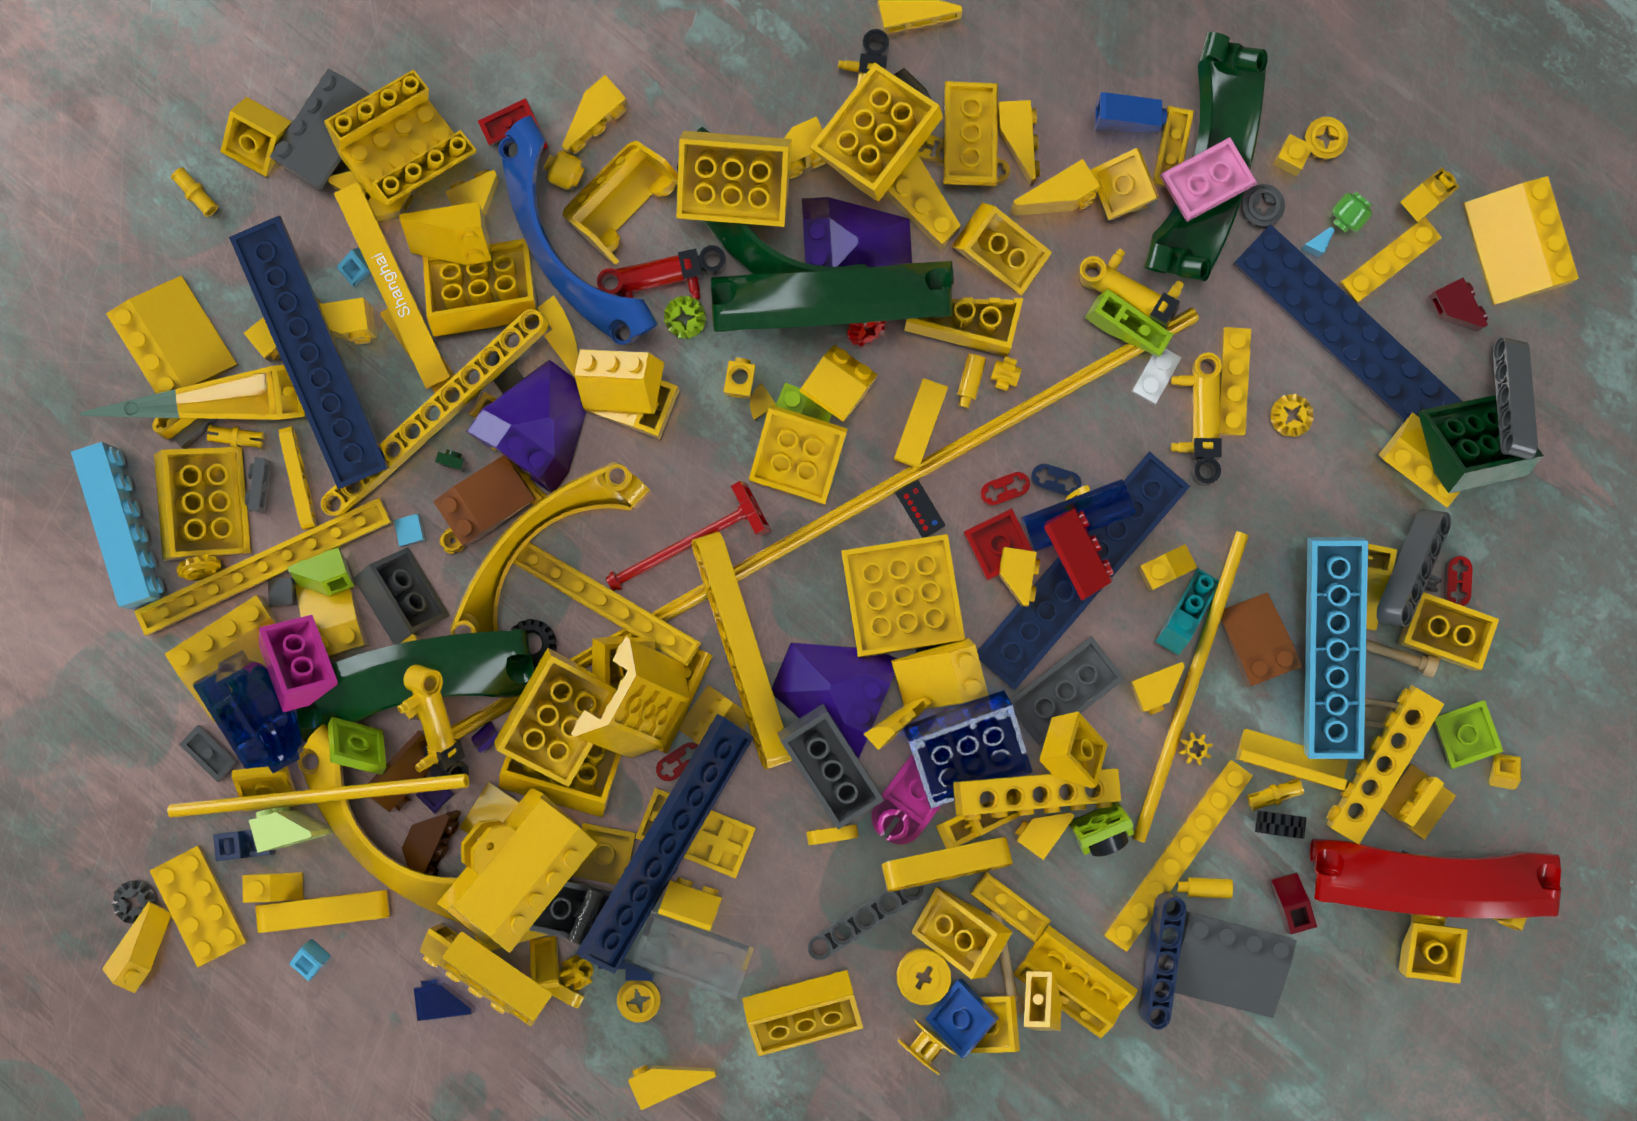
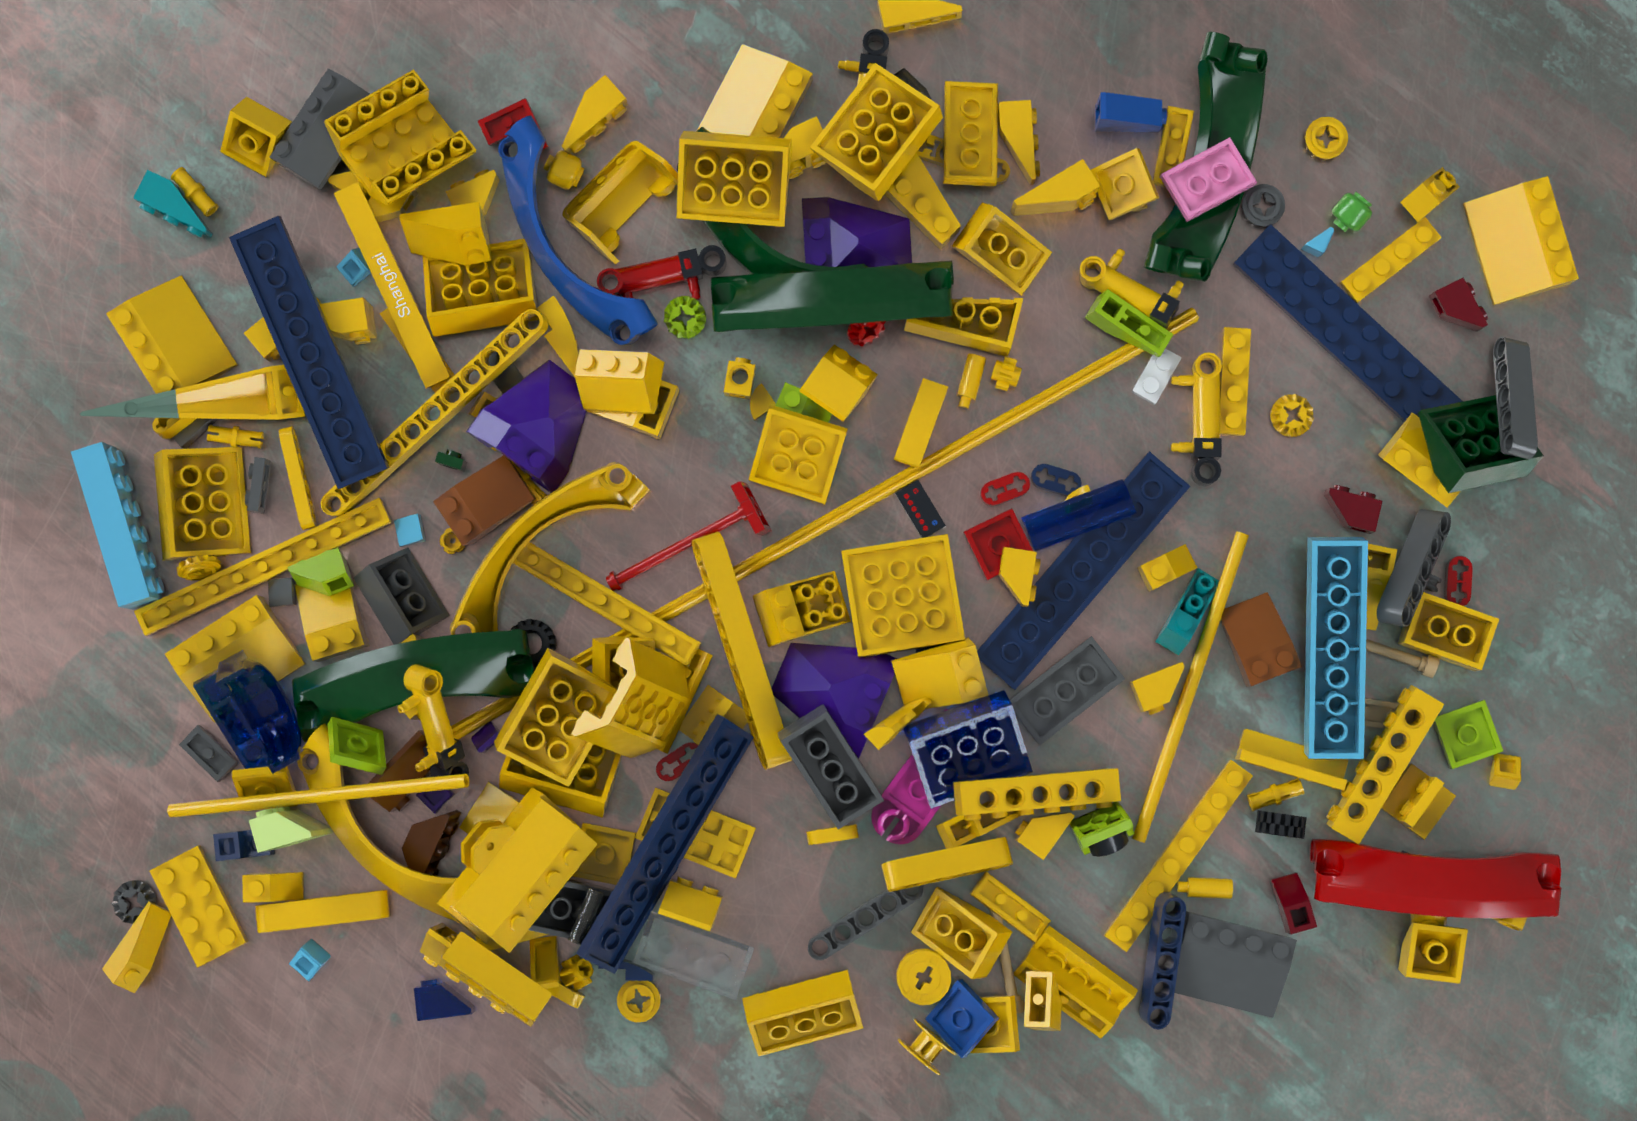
dark pink slope [258,615,338,712] -> none
yellow slope [628,1064,717,1110] -> none
yellow slope [1039,711,1108,788] -> none
red slope [1044,507,1114,600] -> none
yellow gear [1178,732,1213,766] -> none
yellow brick [1273,134,1314,176] -> none
none -> teal slope [133,170,213,238]
none -> yellow slope [697,44,813,138]
none -> yellow slope [752,571,851,647]
none -> dark red slope [1324,485,1383,534]

